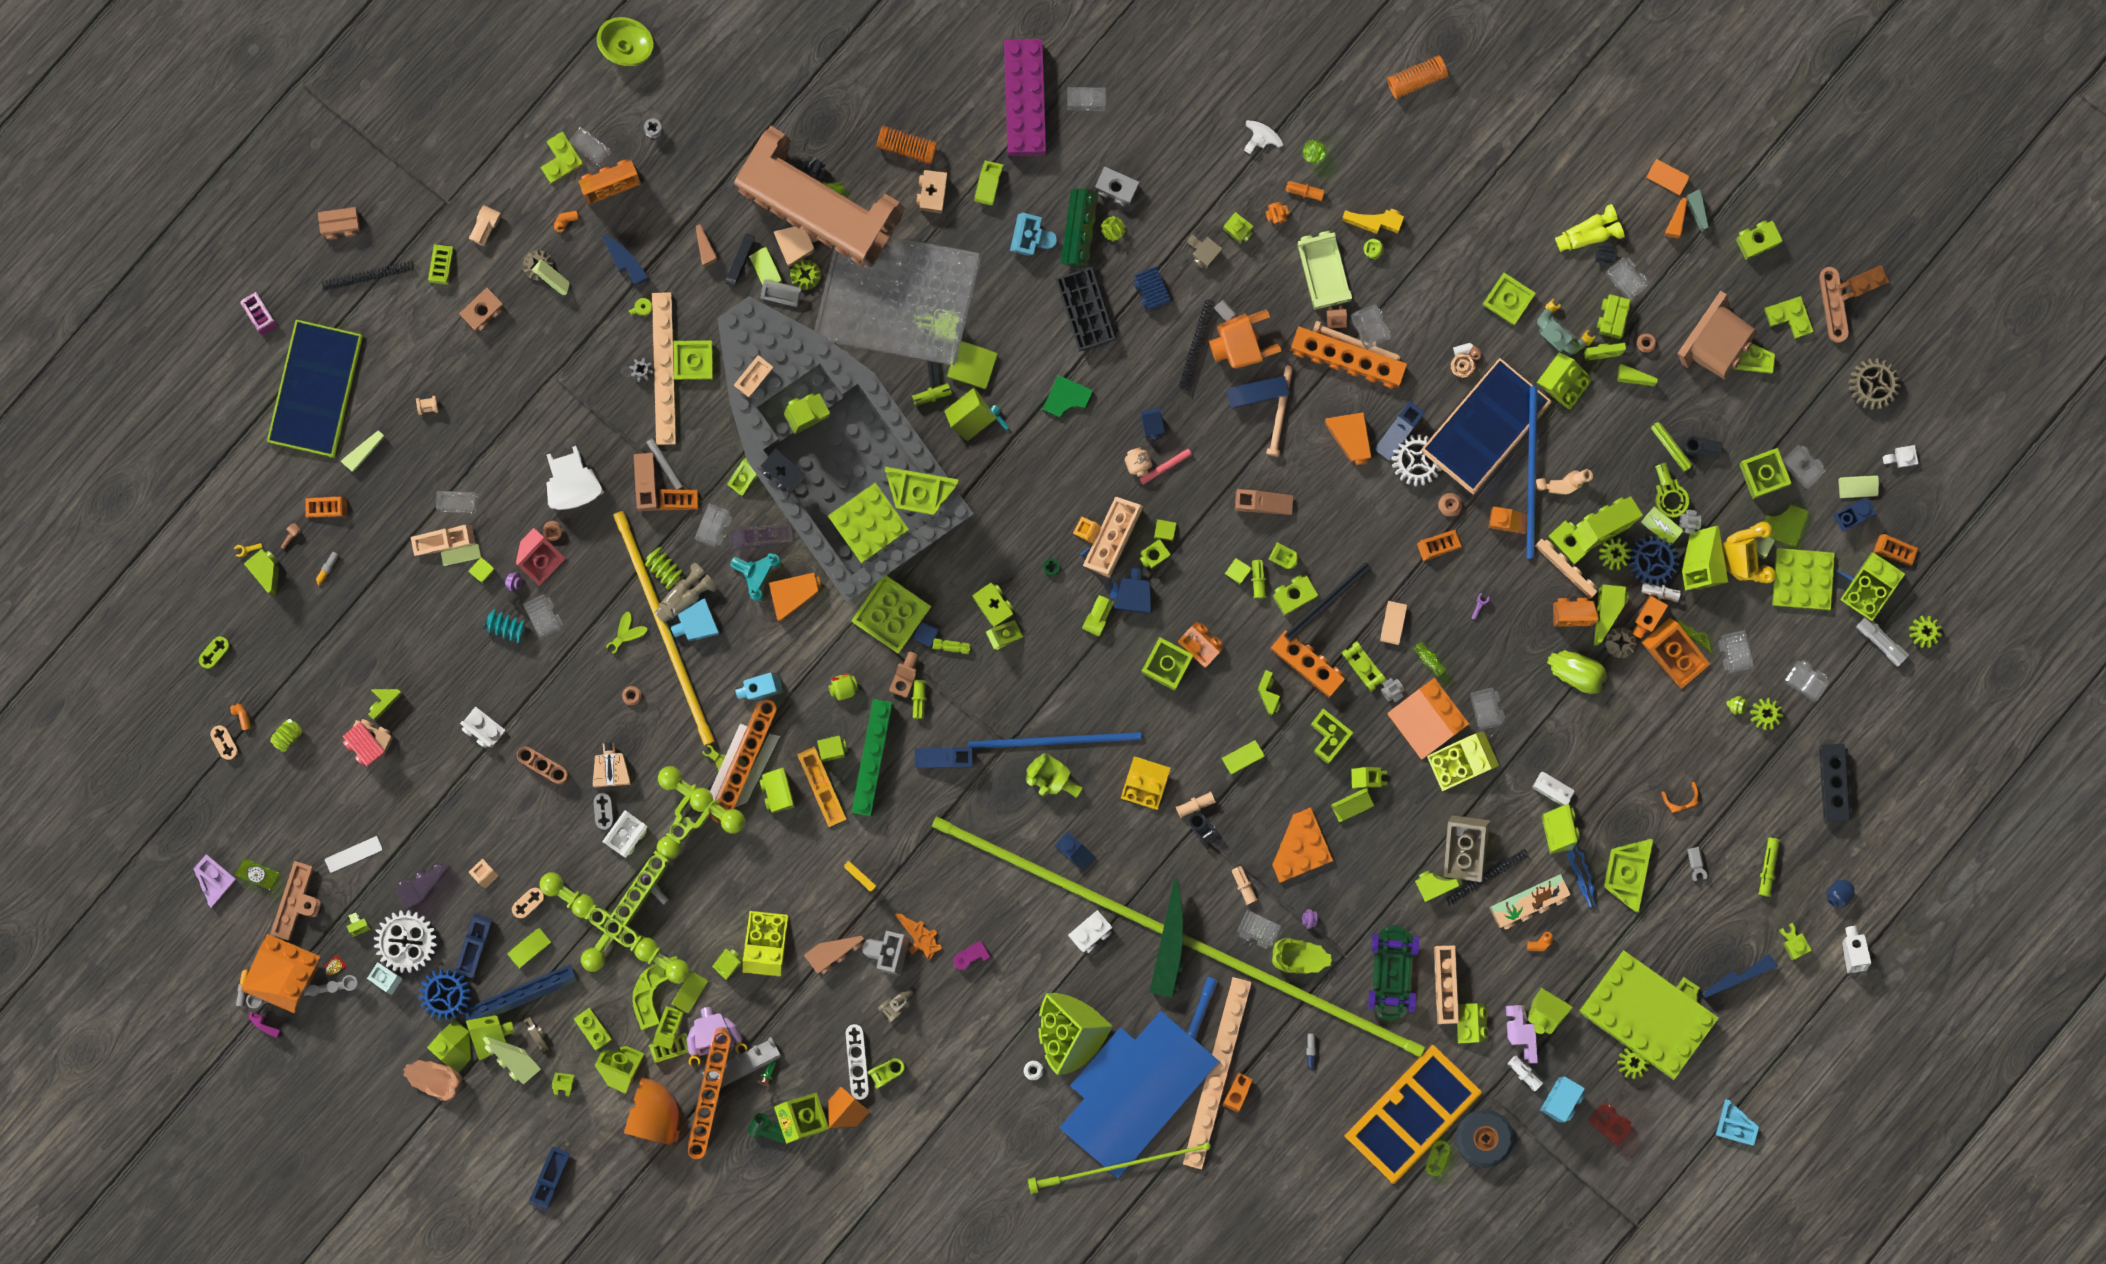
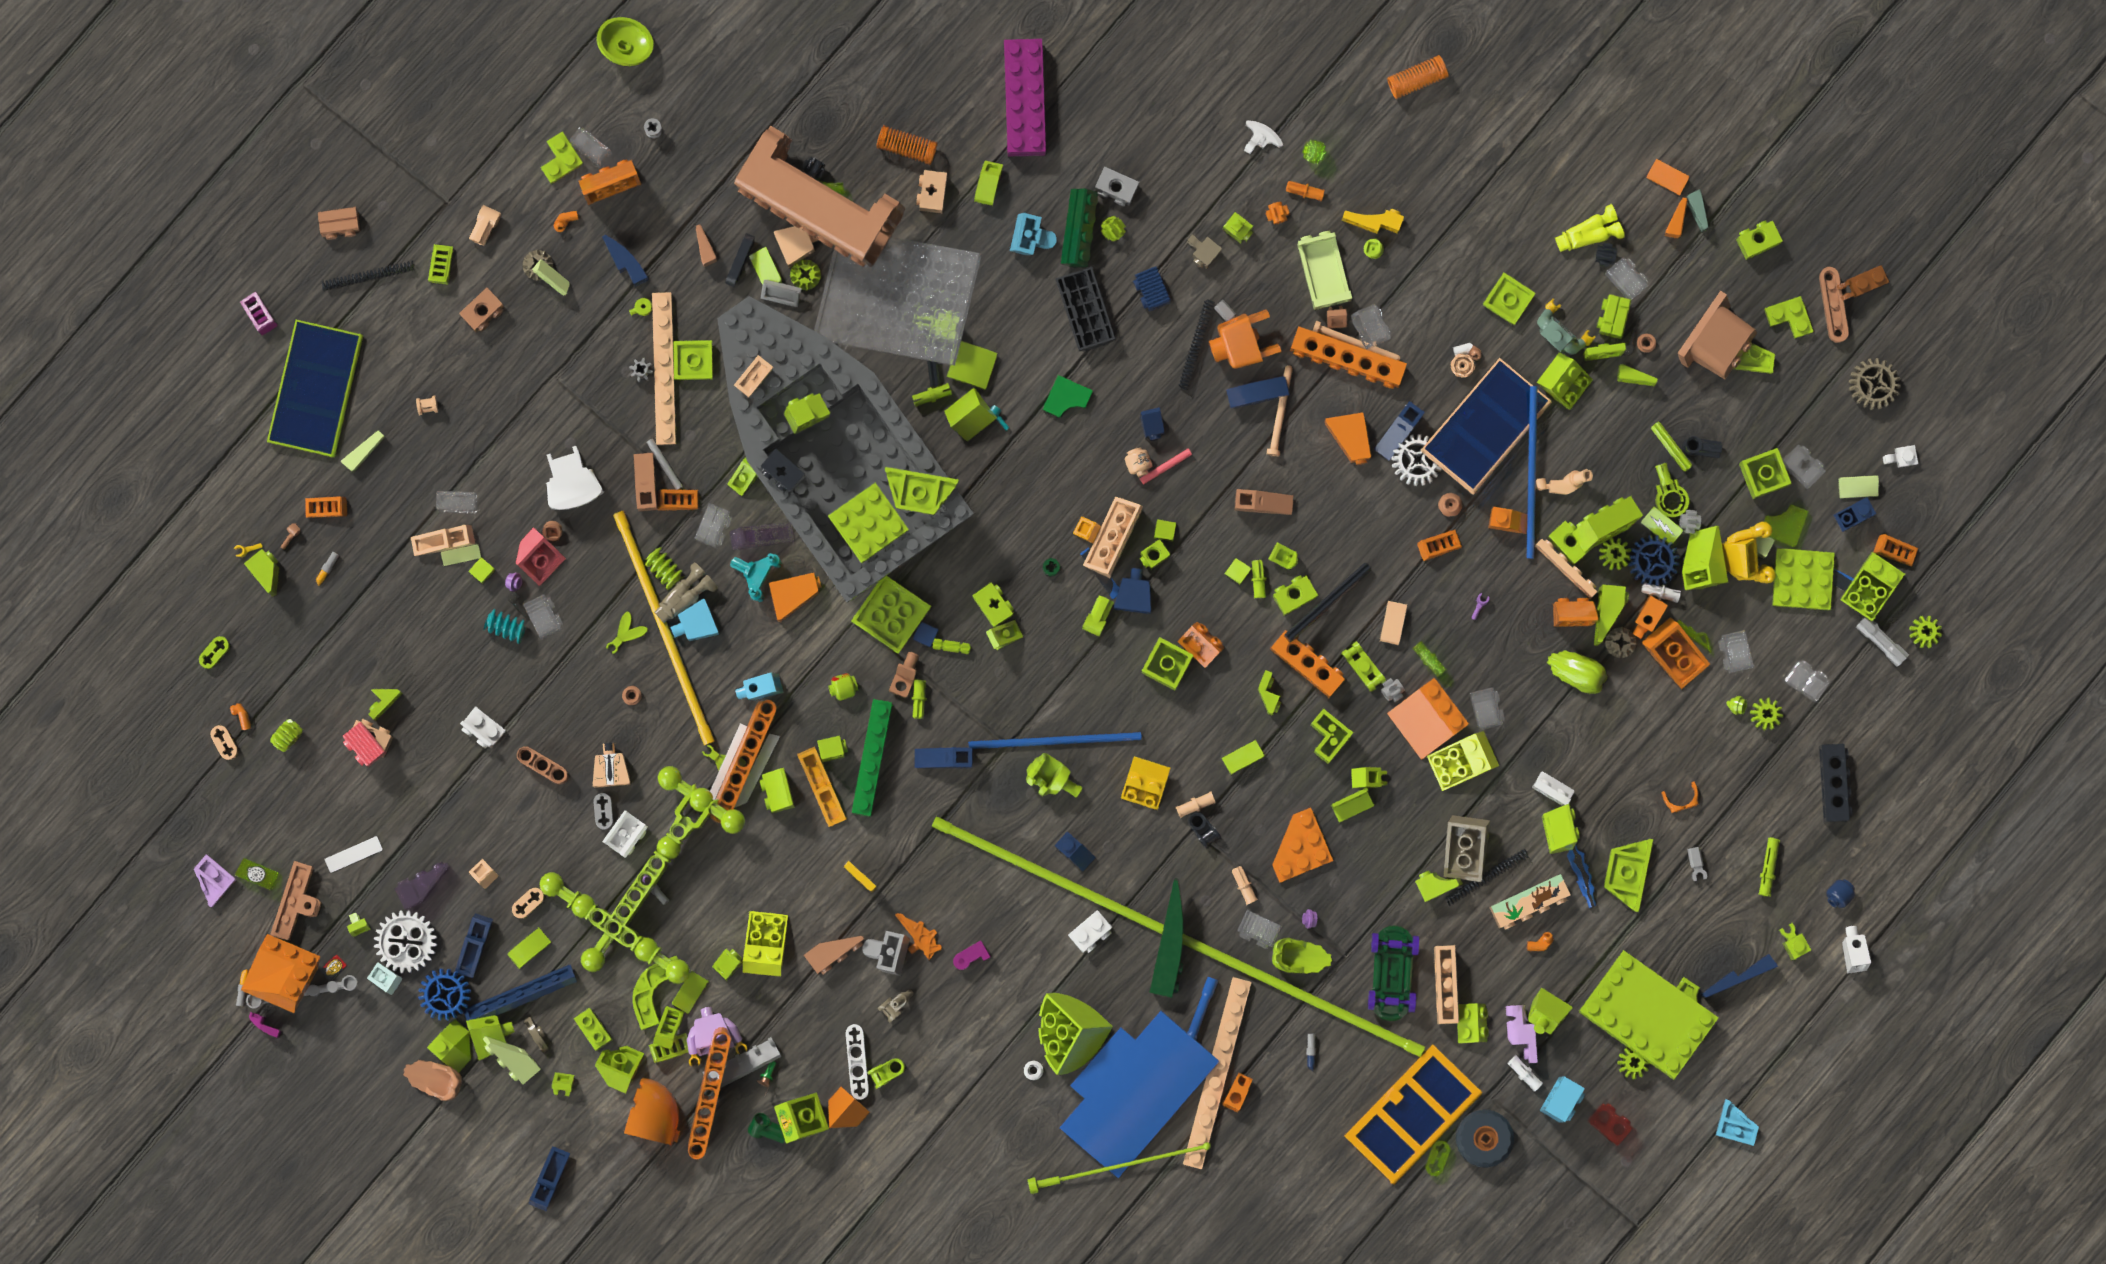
clear brick [1067,87,1106,111] -> none

